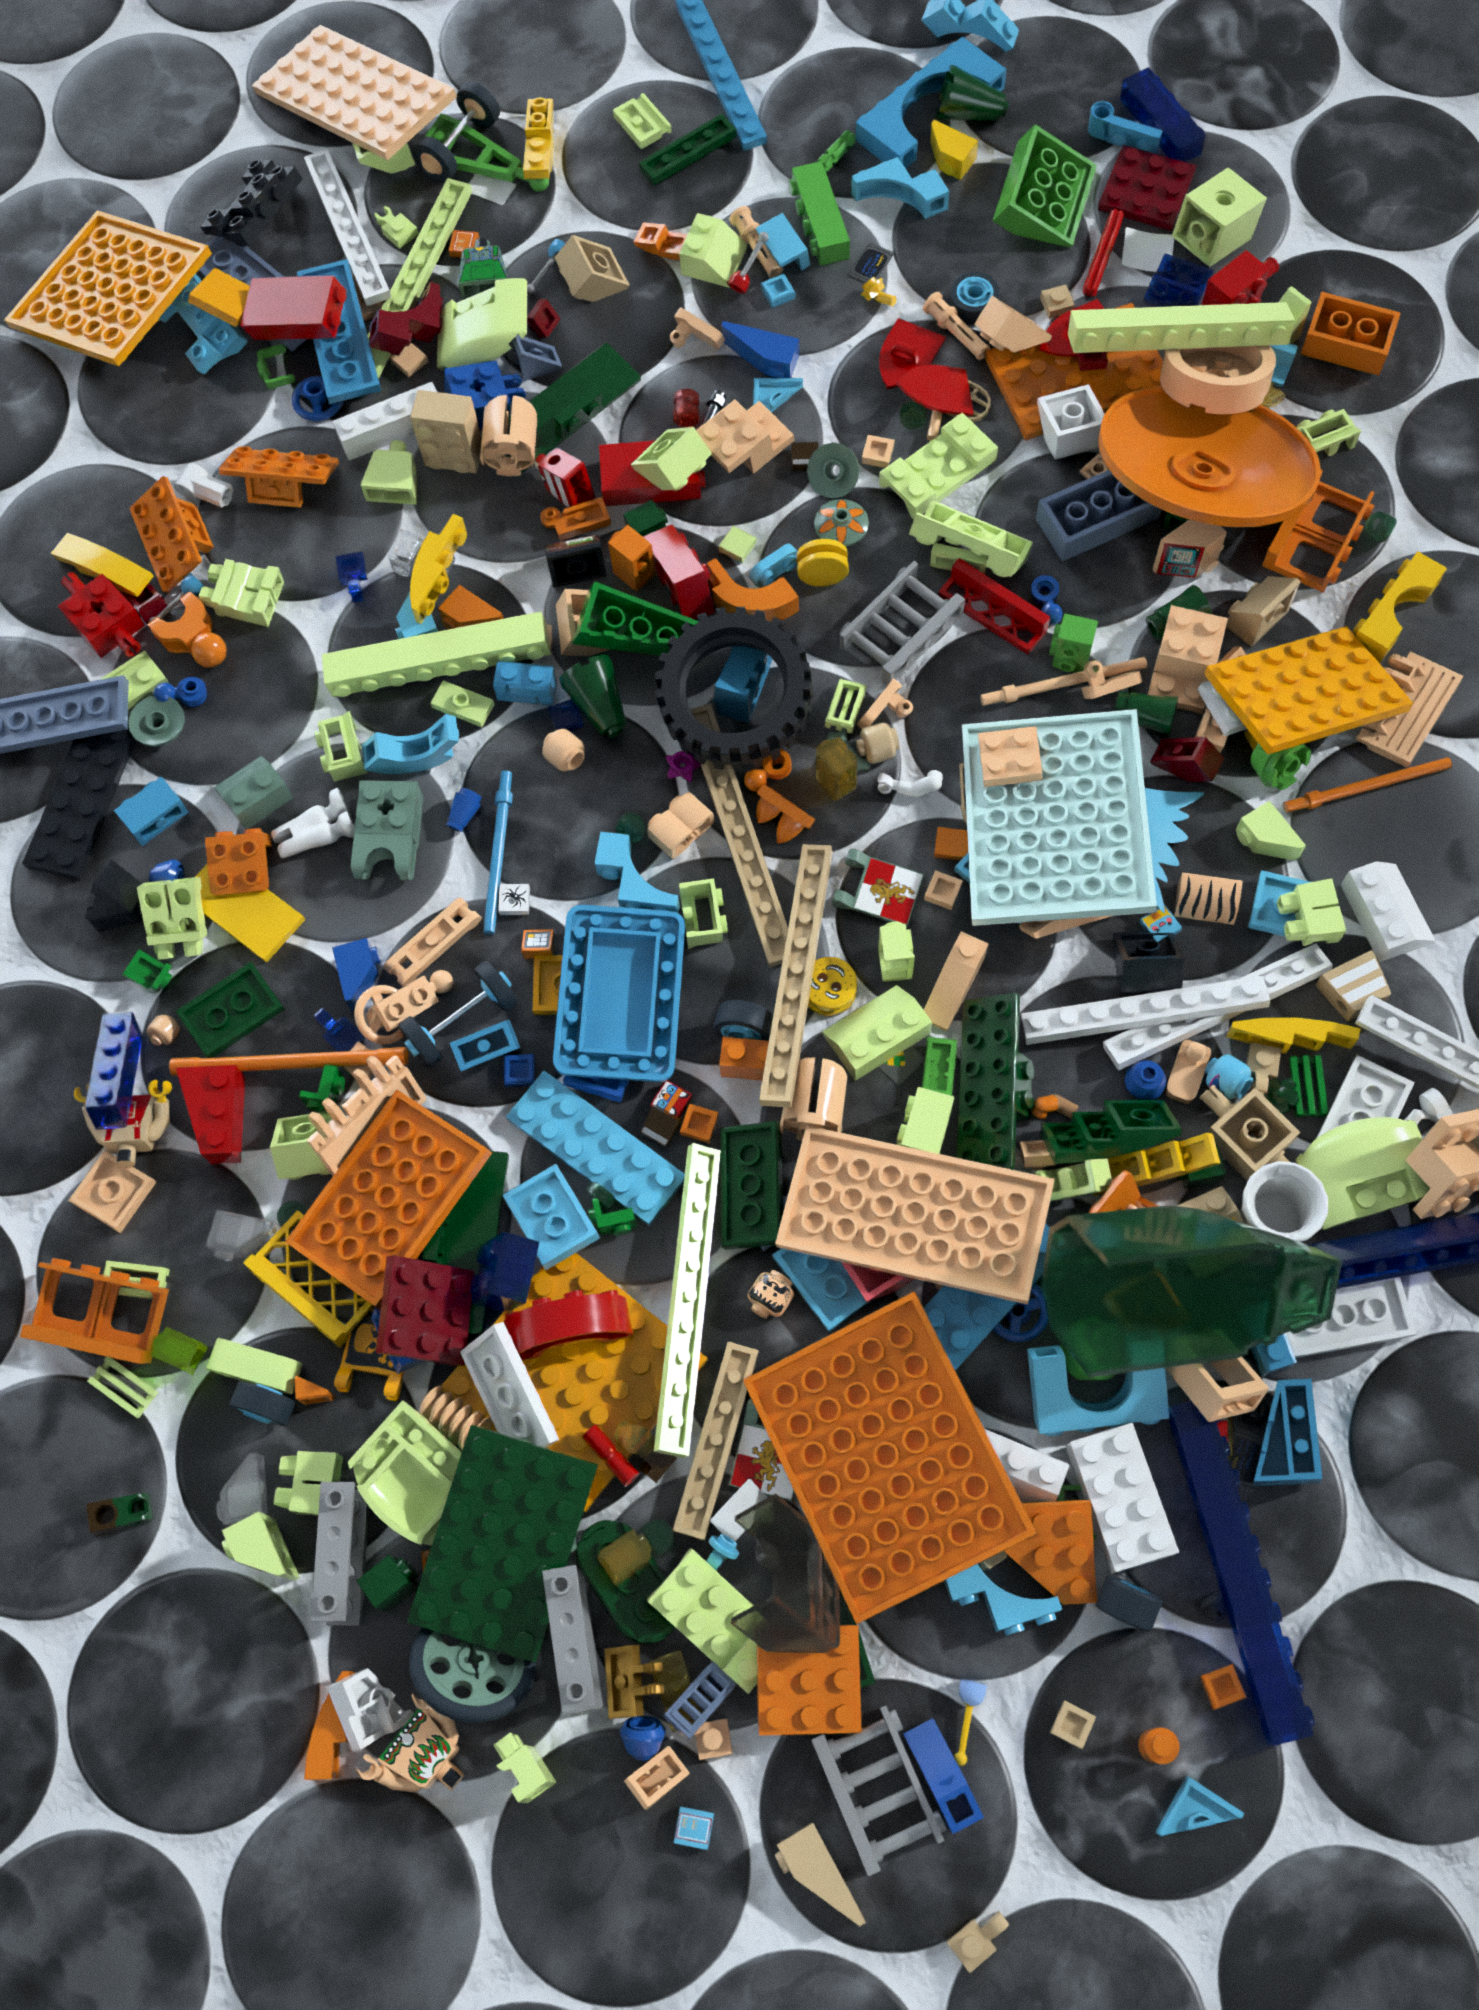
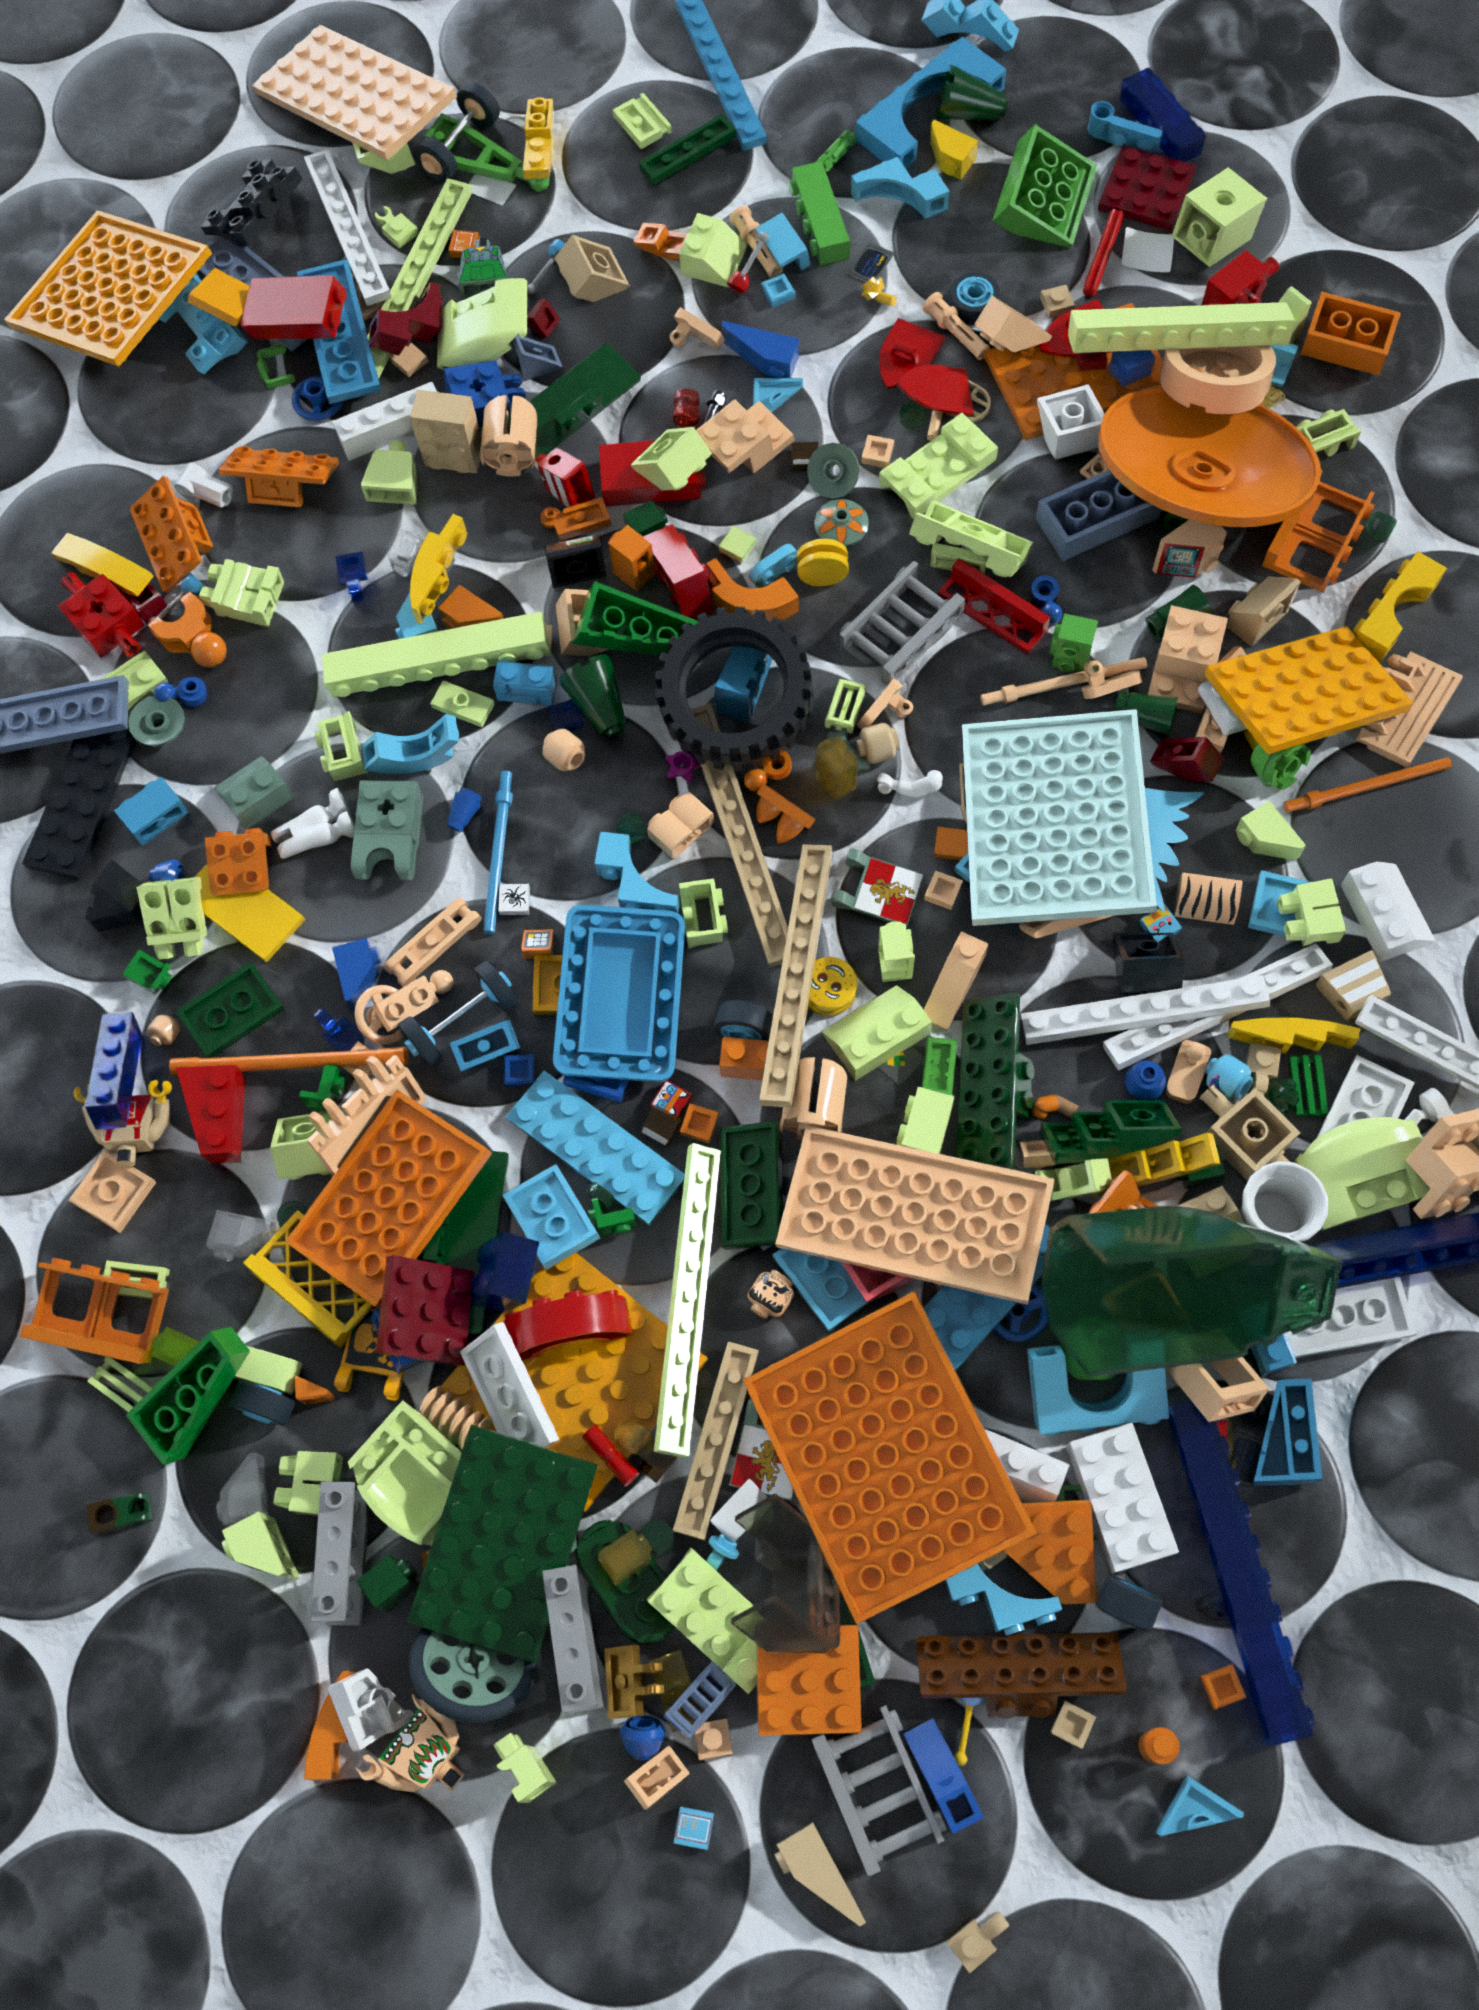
light nougat plate [978,726,1043,787] -> none
clear blue slope [1143,253,1214,307] -> none
none -> green wedge [126,1327,250,1465]
none -> reddish brown bracket [916,1632,1127,1719]
none -> blue brick [1109,350,1155,387]

